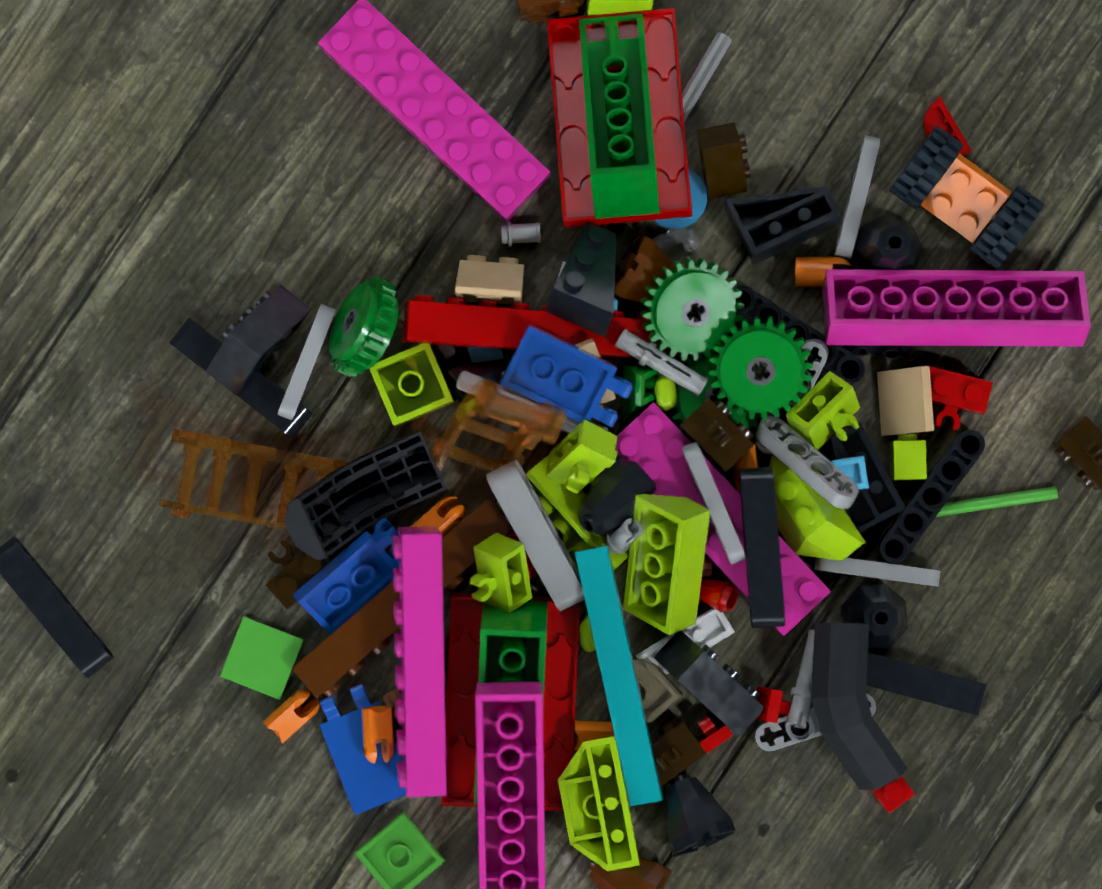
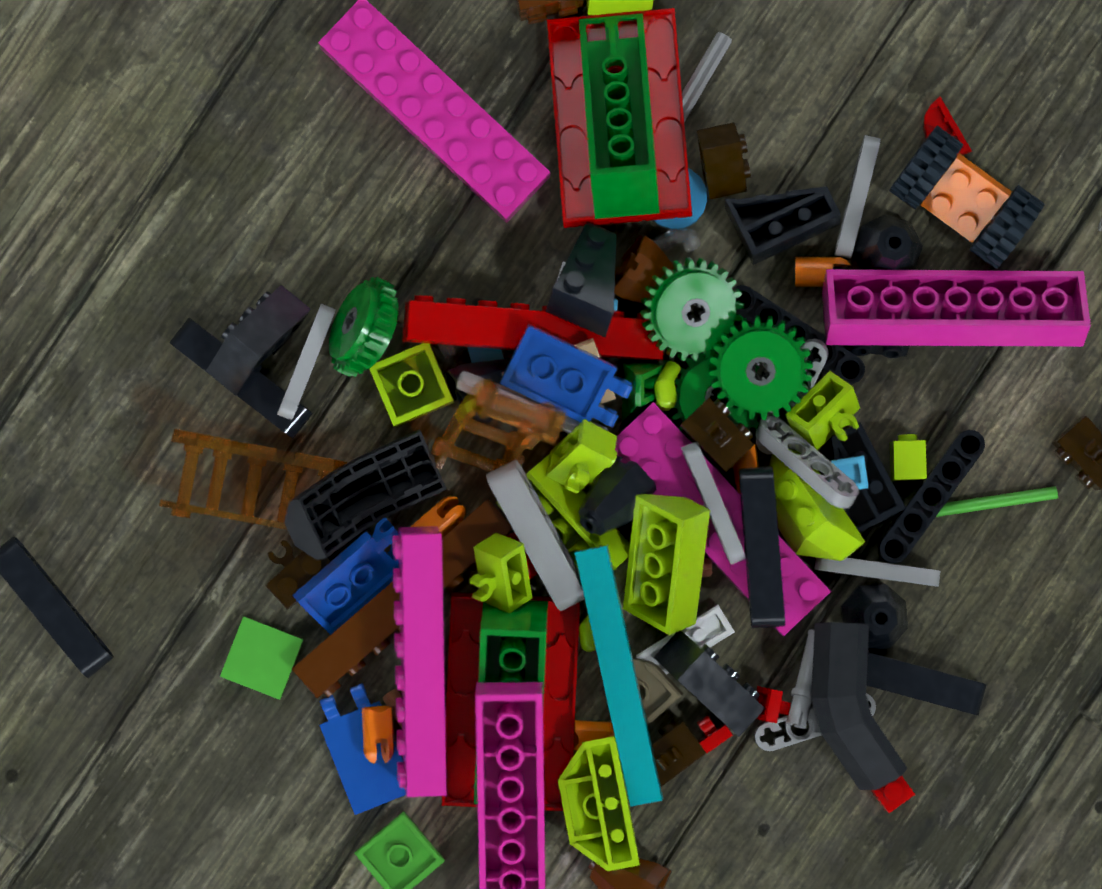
orange piece [263,689,320,744] -> none
tan slope [455,255,525,305] -> none
light grey pin [501,221,541,247] -> none
light grey pin [606,518,643,554] -> none
light grey pin [614,328,708,397] -> none
black cone [665,774,736,857] -> none
red cone [699,579,739,612] -> none
tan tile [877,366,934,436] -> none
red brick [930,366,993,431] -> none

